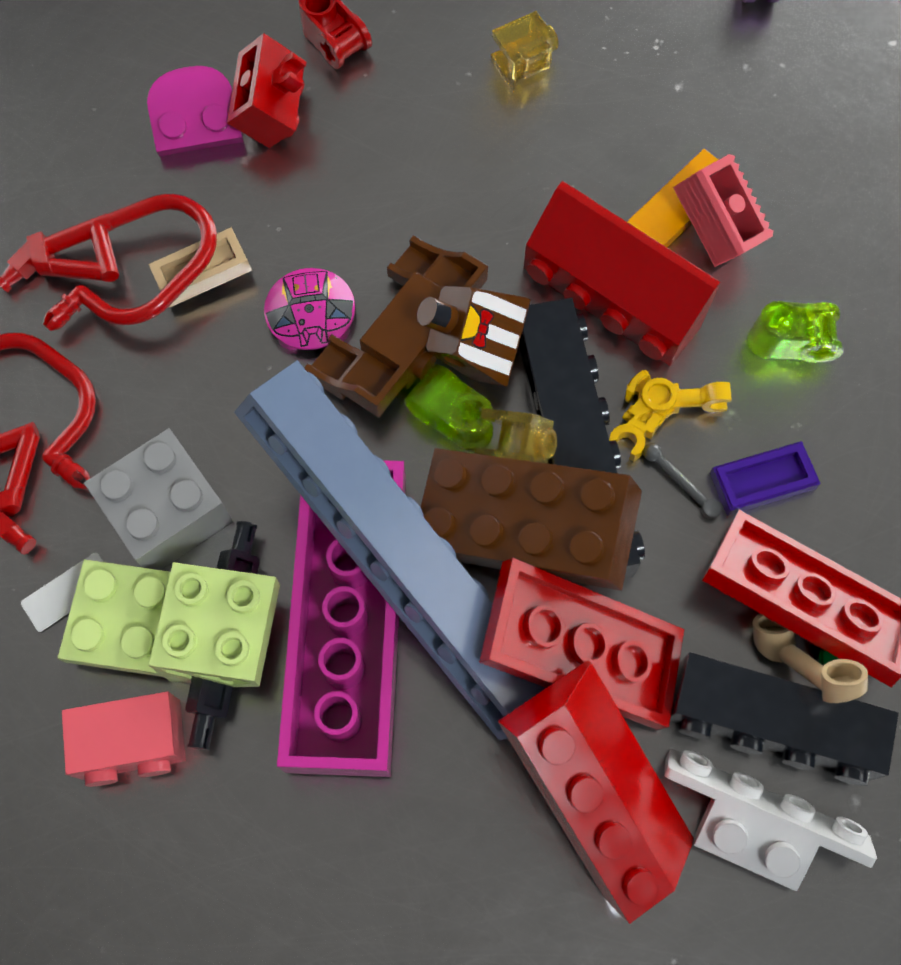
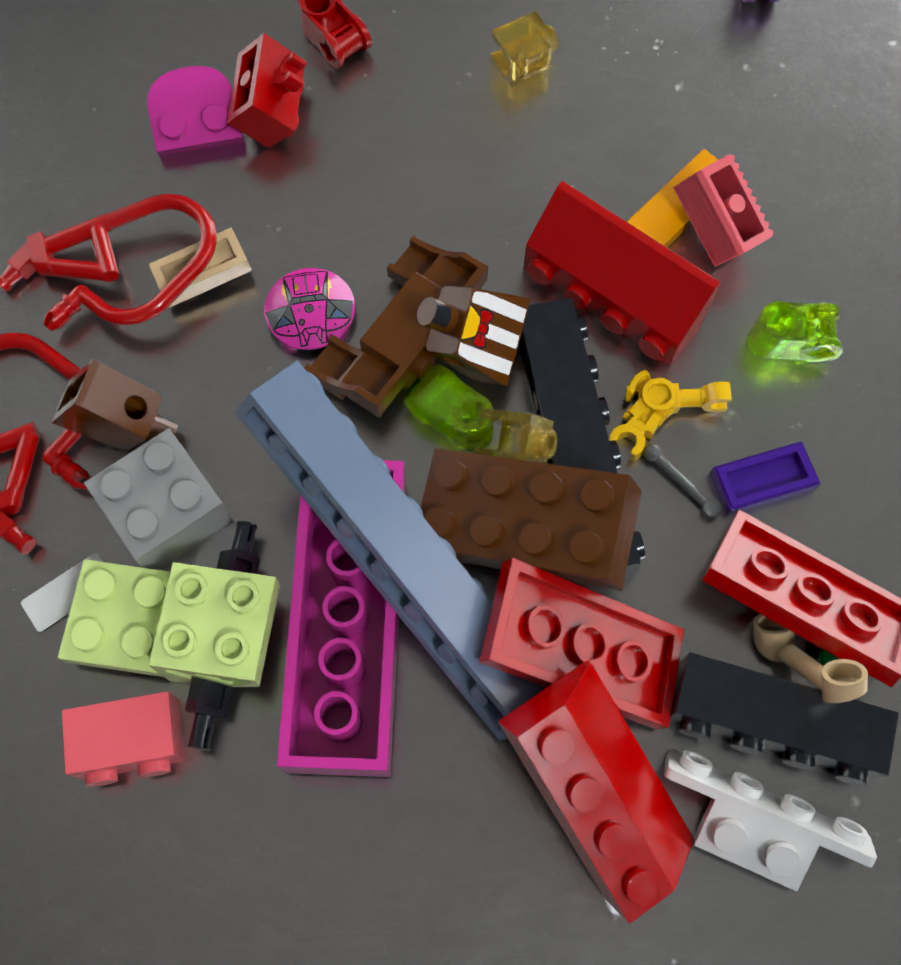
none -> reddish brown torso [51,359,178,451]

